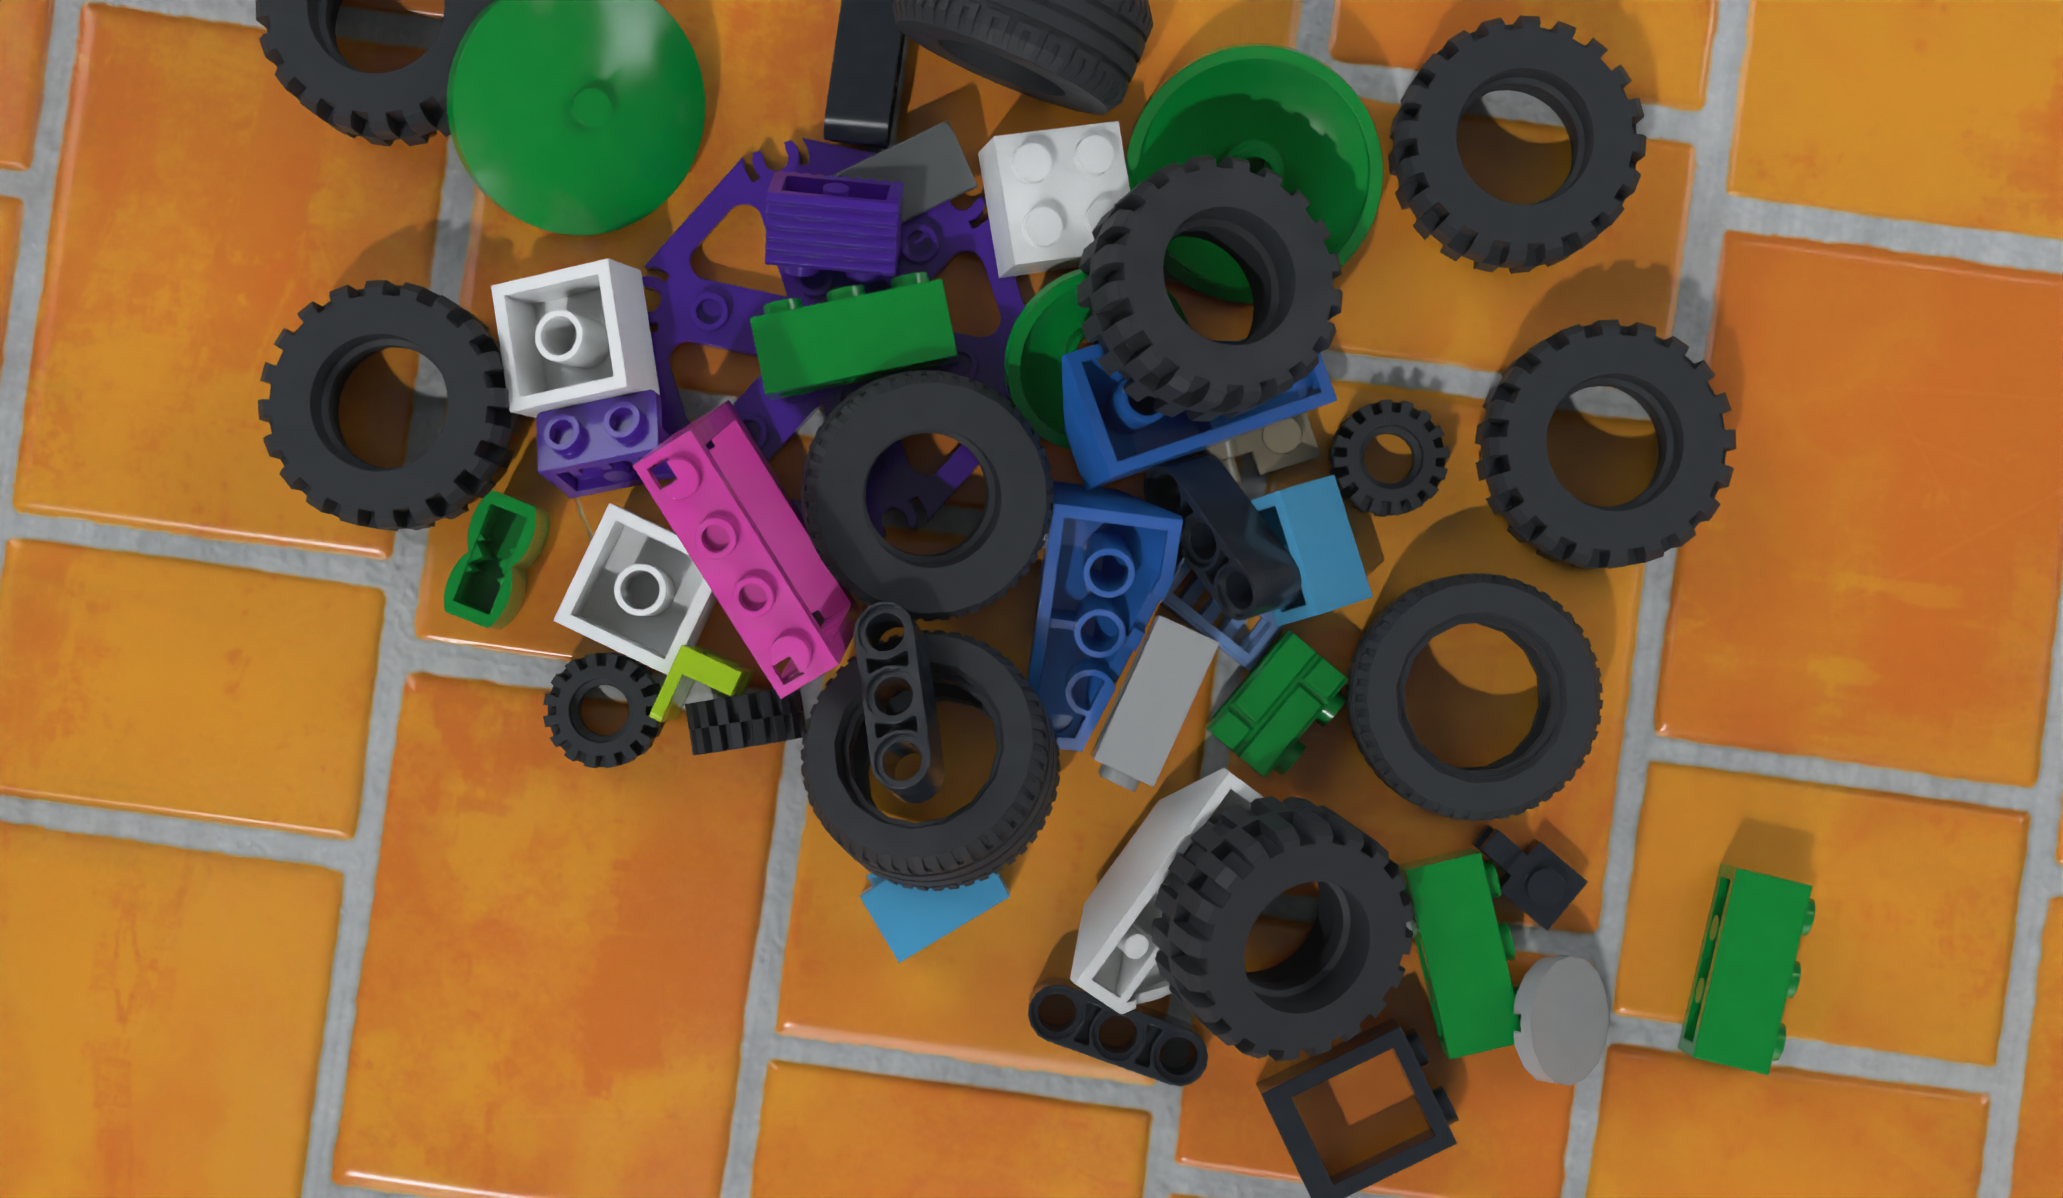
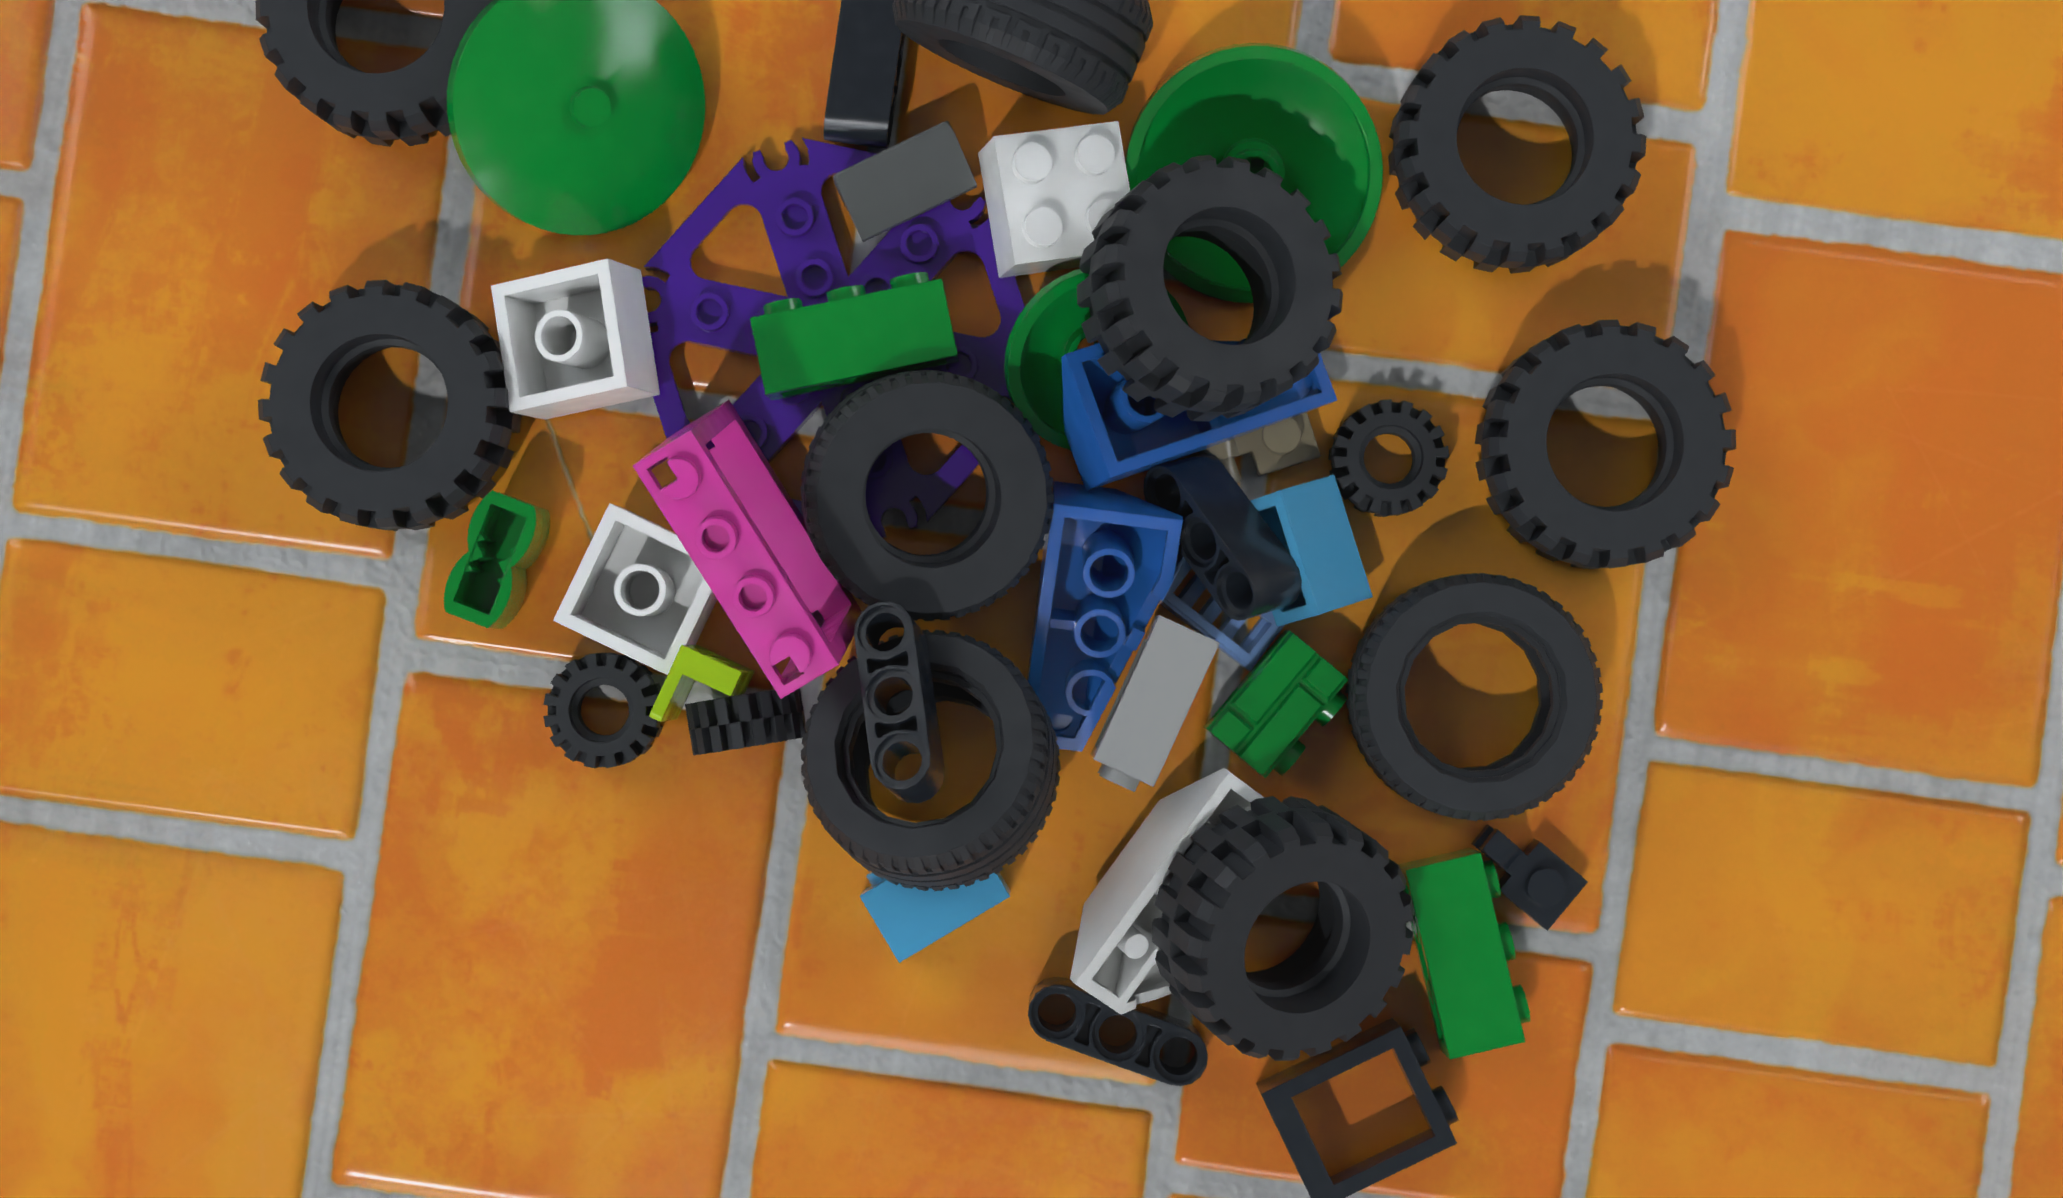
dark purple bracket [536,389,677,498] -> none
dark purple brick [765,170,904,283] -> none
light grey tile [1513,955,1609,1086] -> none
green brick [1678,863,1816,1075] -> none

